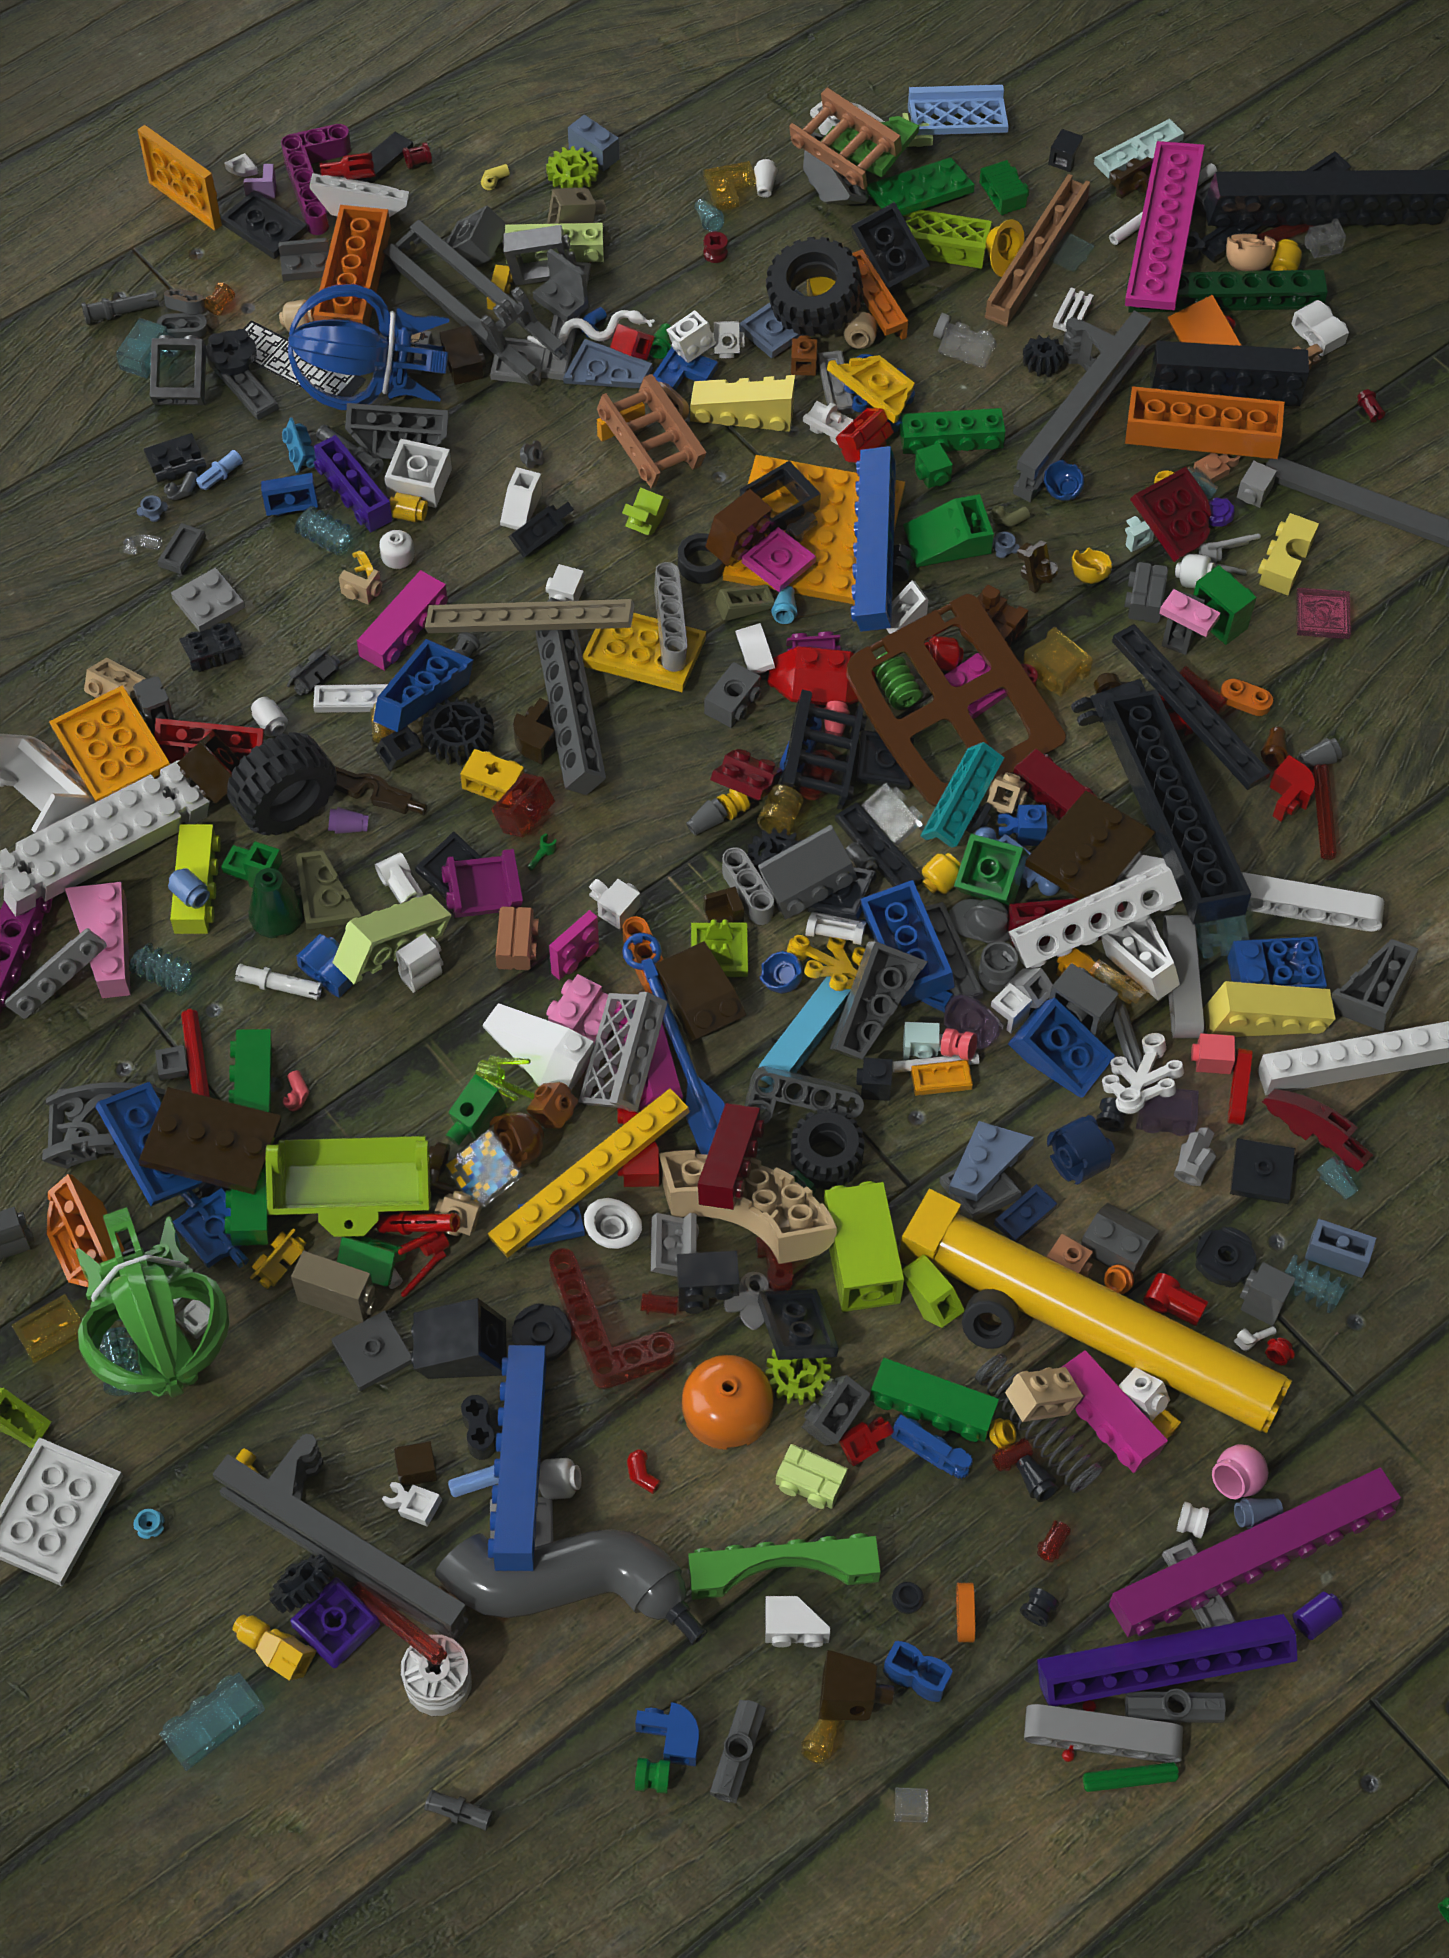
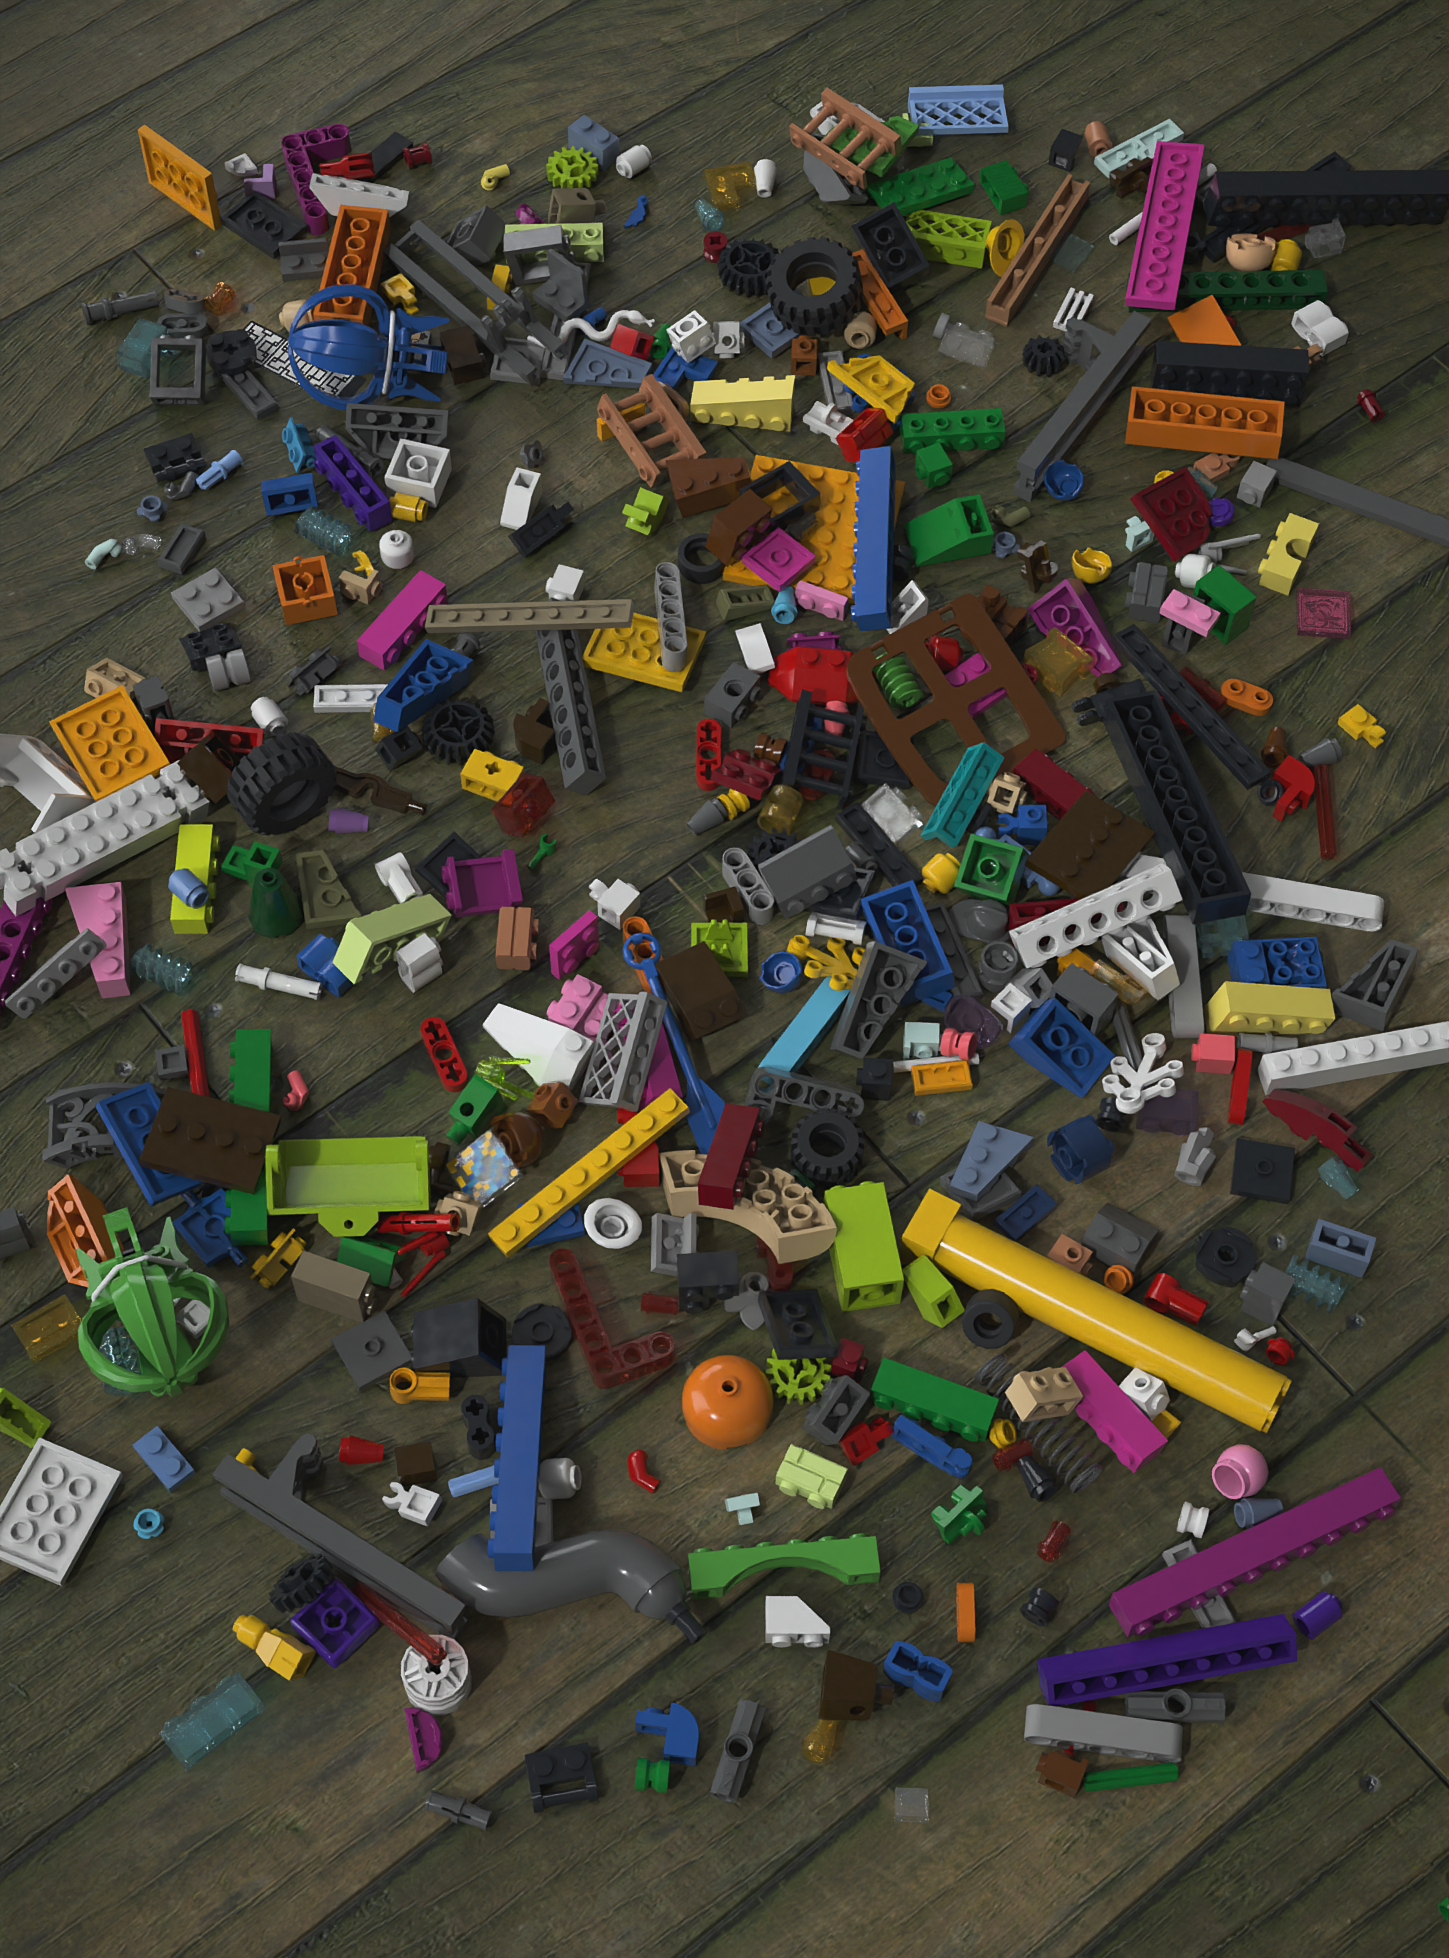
none -> light aqua arm [85,539,123,569]
none -> medium blue plate [133,1426,195,1493]
none -> light grey wheel [205,649,251,692]
none -> orange brick [272,555,337,625]
none -> red cone [338,1435,384,1465]
none -> yellow plate [380,273,419,315]
none -> light orange piece [389,1368,450,1404]
none -> magenta plate [404,1708,443,1774]
none -> red beam [420,1017,468,1093]
none -> magenta plate [515,203,546,224]
none -> black plate [525,1742,599,1813]
none -> white brick [616,145,652,178]
none -> blue piece [624,195,648,229]
none -> reddish brown wedge [666,457,752,518]
none -> red beam [696,719,721,791]
none -> black gear [717,237,779,297]
none -> light aqua tile [725,1493,760,1525]
none -> reddish brown wheel [754,732,788,766]
none -> bright pink plate [795,580,848,621]
none -> dark red brick [830,1338,869,1385]
none -> orange plate [926,384,951,408]
none -> green hips [931,1485,988,1545]
none -> magenta wedge [1027,578,1123,677]
none -> reddish brown brick [1036,1750,1089,1798]
none -> nougat brick [1084,121,1112,157]
none -> light grey pin [1237,1033,1298,1055]
none -> black plate [1257,779,1284,806]
none -> yellow plate [1338,704,1386,748]

